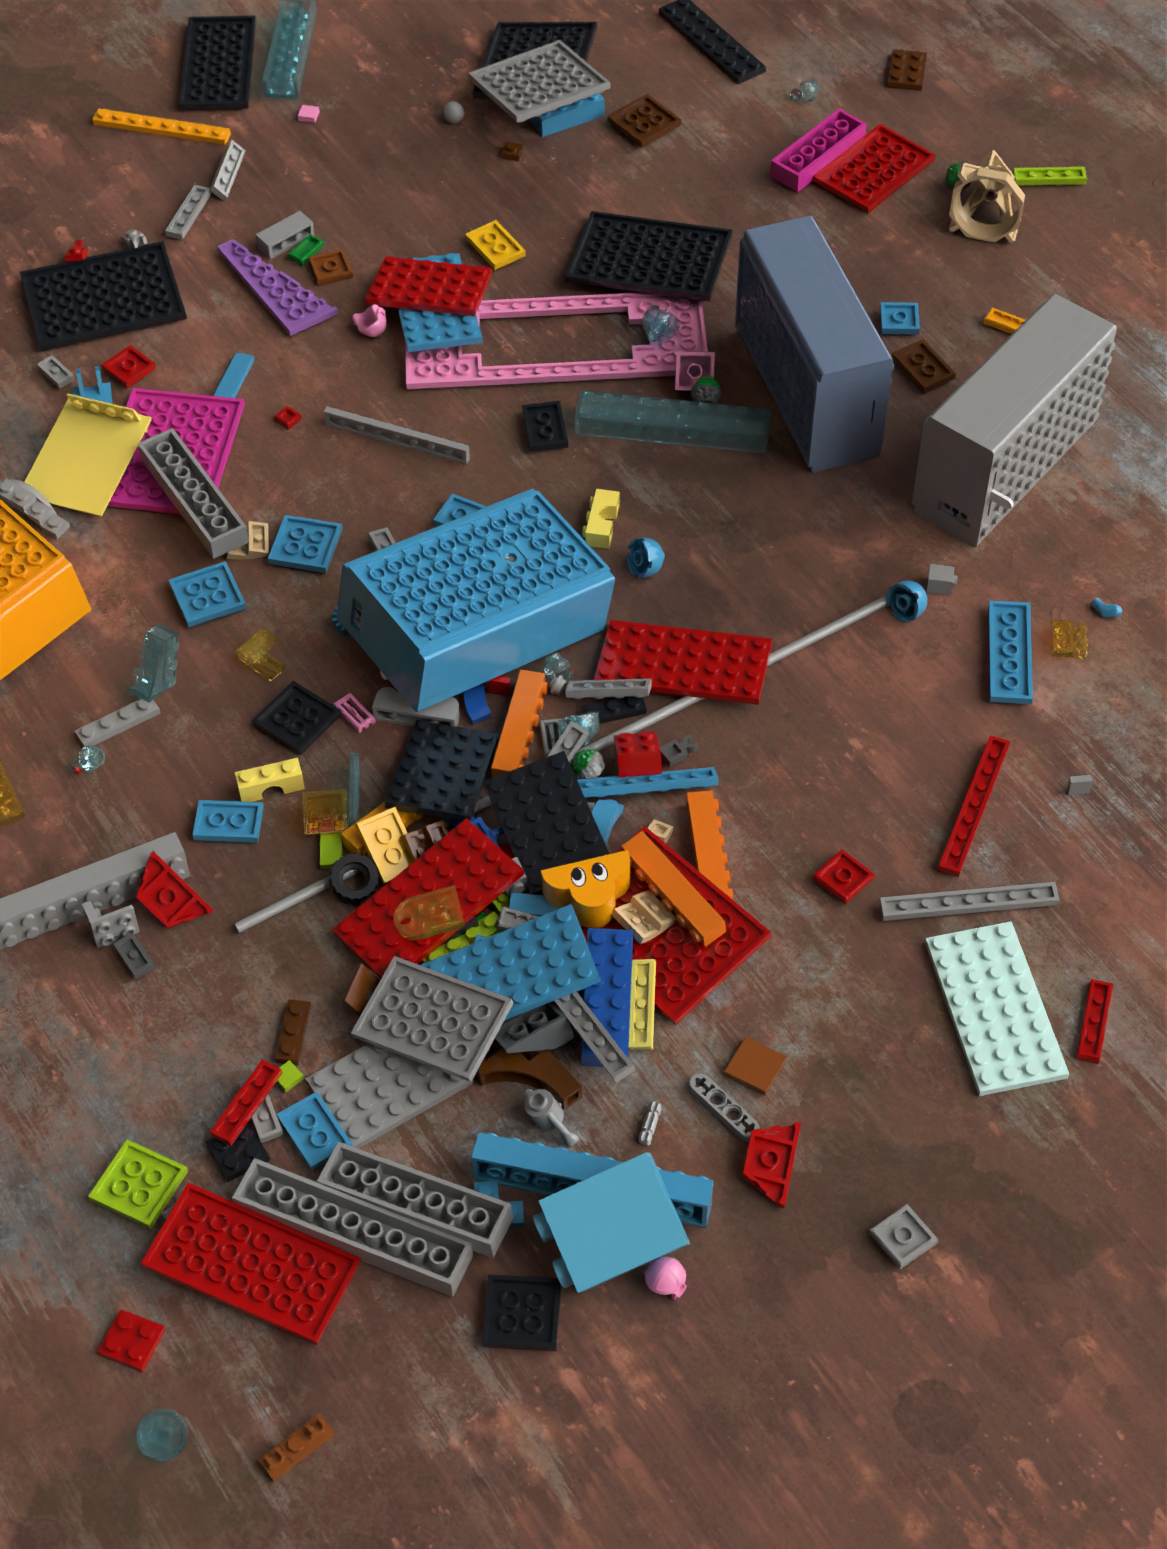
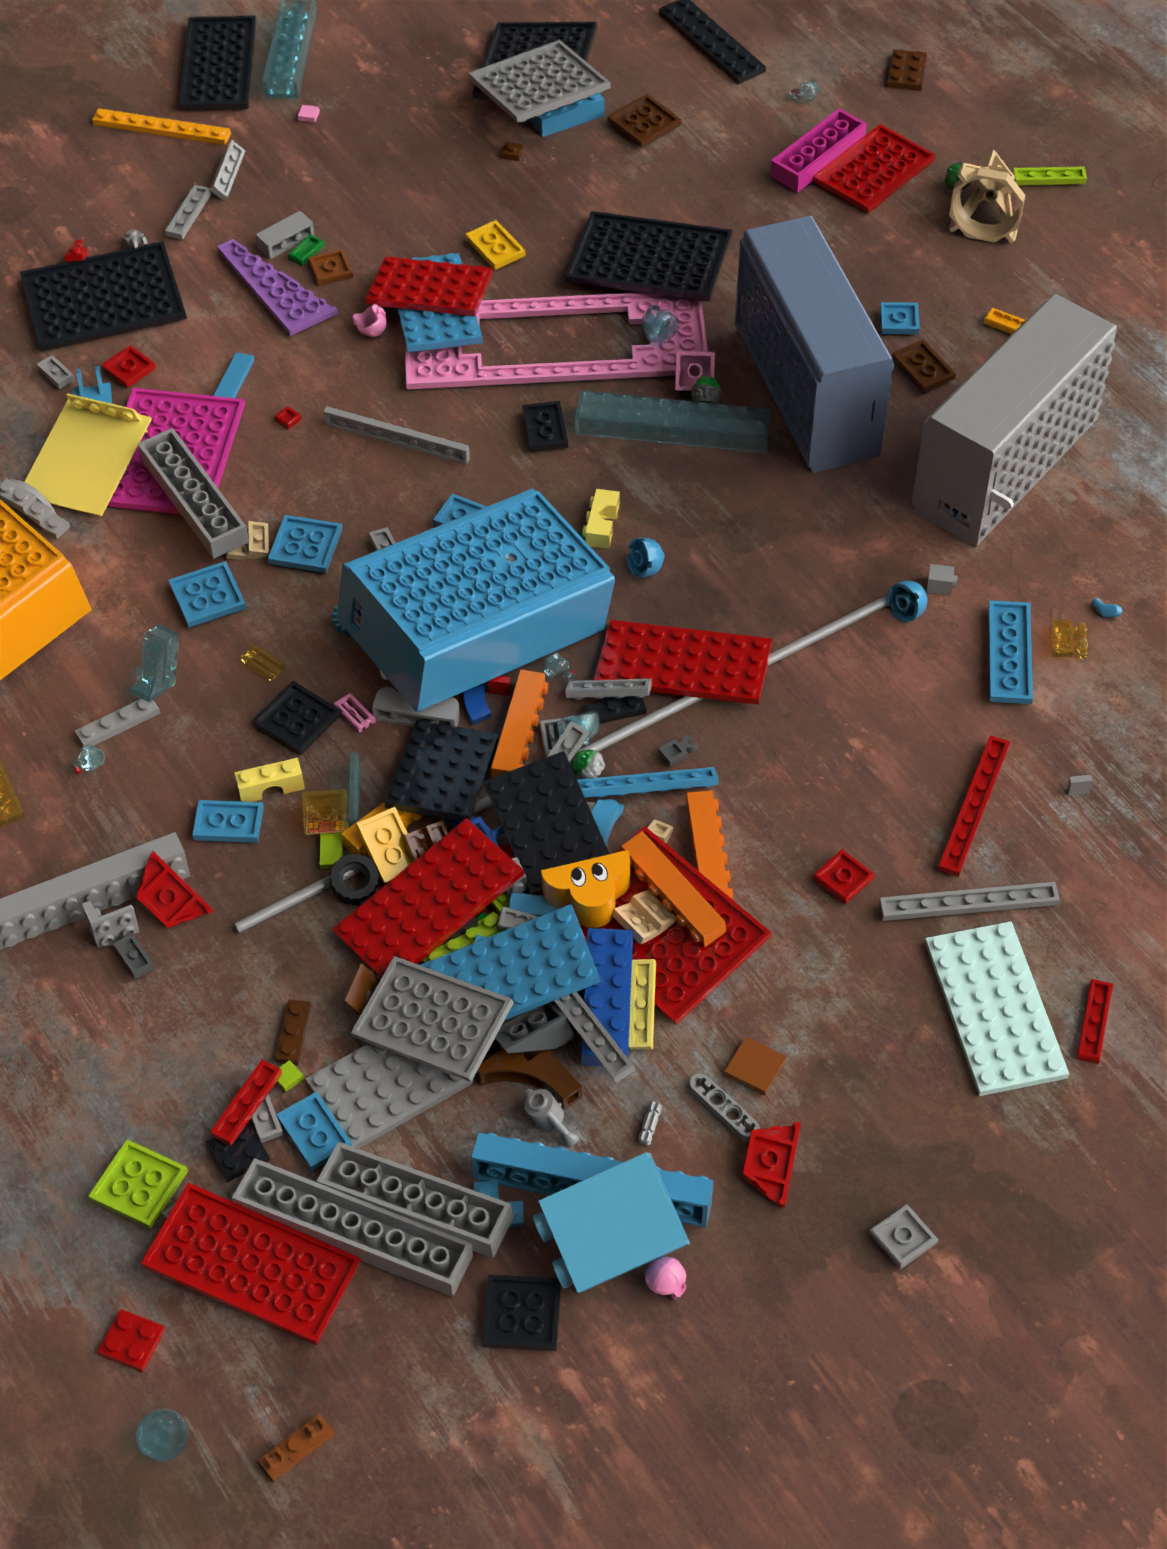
clear yellow tile [235,627,278,666] -> none
clear yellow plate [394,885,465,940] -> none
light grey piece [444,101,464,124] -> none
light grey plate [549,675,567,695] -> none
red brick [614,731,662,778] -> none

